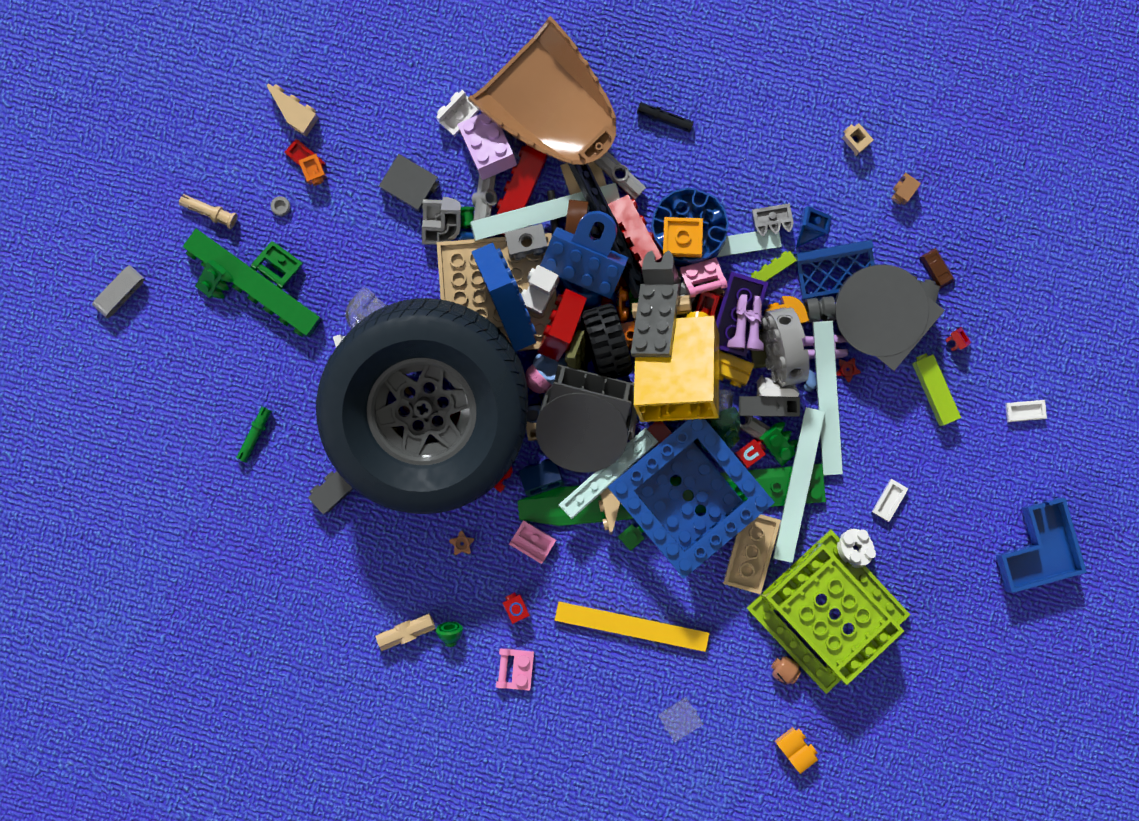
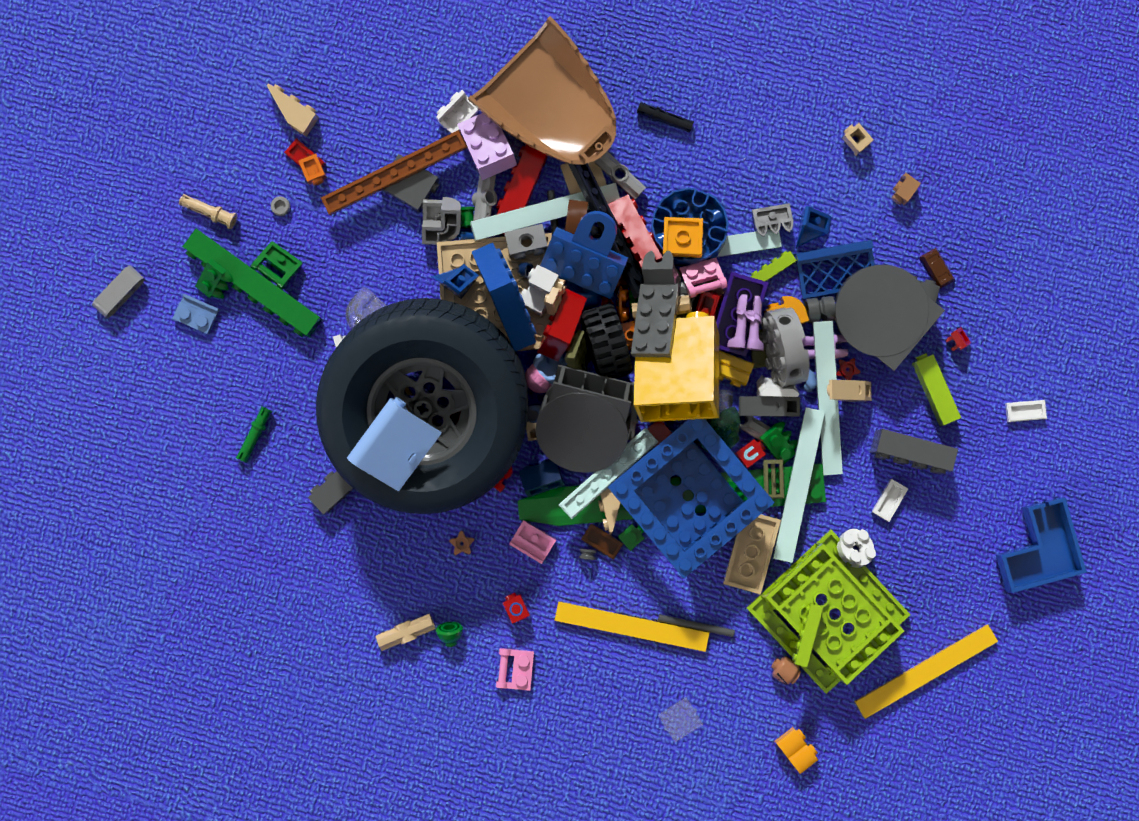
none -> medium blue plate [172,294,220,335]
none -> dark orange tile [321,130,467,216]
none -> light blue door [347,397,441,491]
none -> blue slope [431,264,479,299]
none -> dark blue hinge [517,262,534,278]
none -> tan plate [544,278,566,315]
none -> dark grey bush [579,548,597,560]
none -> reddish brown tile [581,523,624,560]
none -> dark grey bar [658,614,735,637]
none -> olive tile [763,460,784,499]
none -> lime piece [792,603,823,667]
none -> tan slope [827,380,872,402]
none -> yellow tile [854,624,998,719]
none -> dark grey brick [870,429,958,475]

